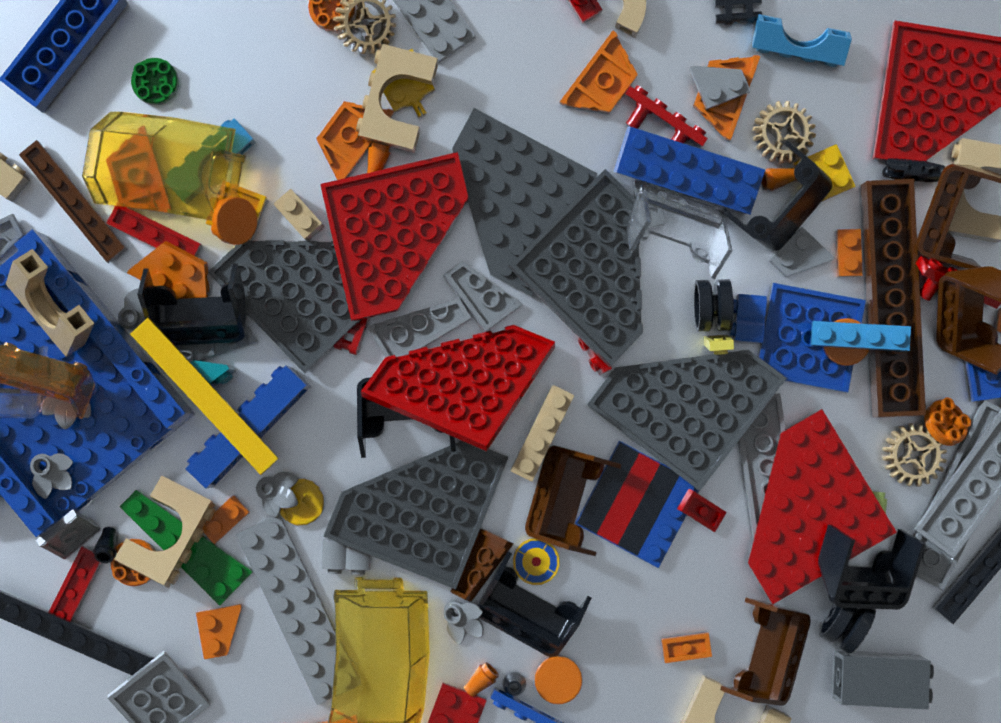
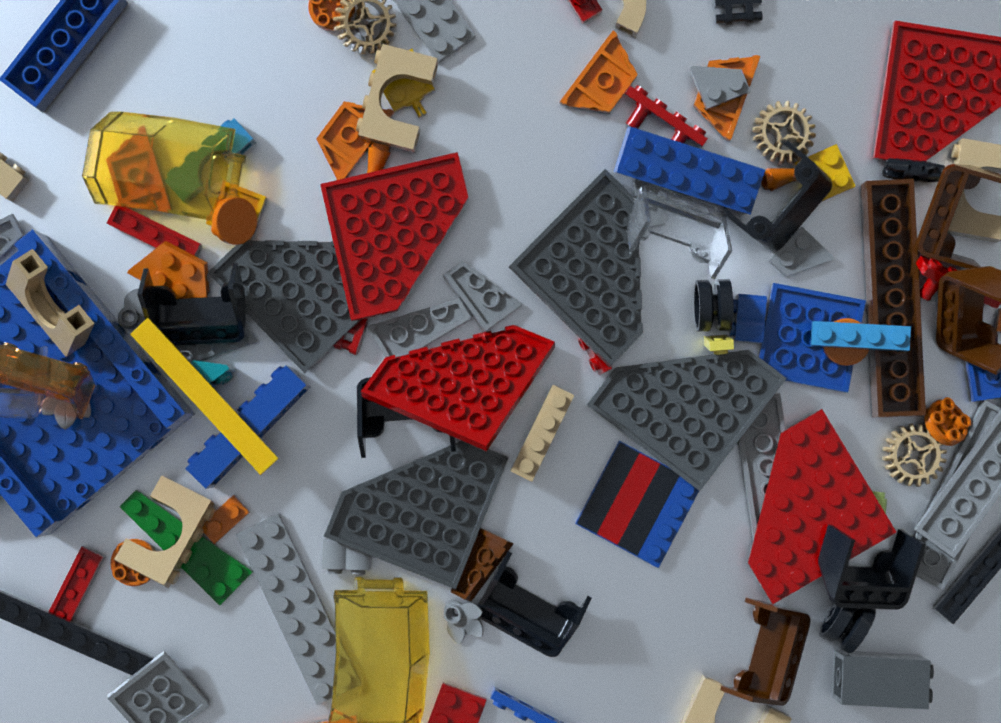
reddish brown plate [19,140,127,263] -> none
light grey plate [30,453,73,499] -> none
light grey plate [36,509,100,559] -> none
black cone [93,527,117,563] -> none
green tile [131,58,179,105] -> none
orange wing [196,604,242,659] -> none
light grey plate [256,472,298,518] -> none
tan brick [274,189,325,241] -> none
yellow tile [280,479,325,525] -> none
dark grey plate [452,108,597,297] -> none
orange cone [464,662,499,697] -> none
black cone [503,672,526,696] -> none
tile [513,538,559,585] -> none
reddish brown windscreen [525,445,622,556] -> none
orange tile [535,655,582,704] -> none
orange plate [661,632,712,663] -> none
red plate [677,489,727,532] -> none
dark azure arch [752,14,852,67] -> none
orange plate [836,229,863,277] -> none

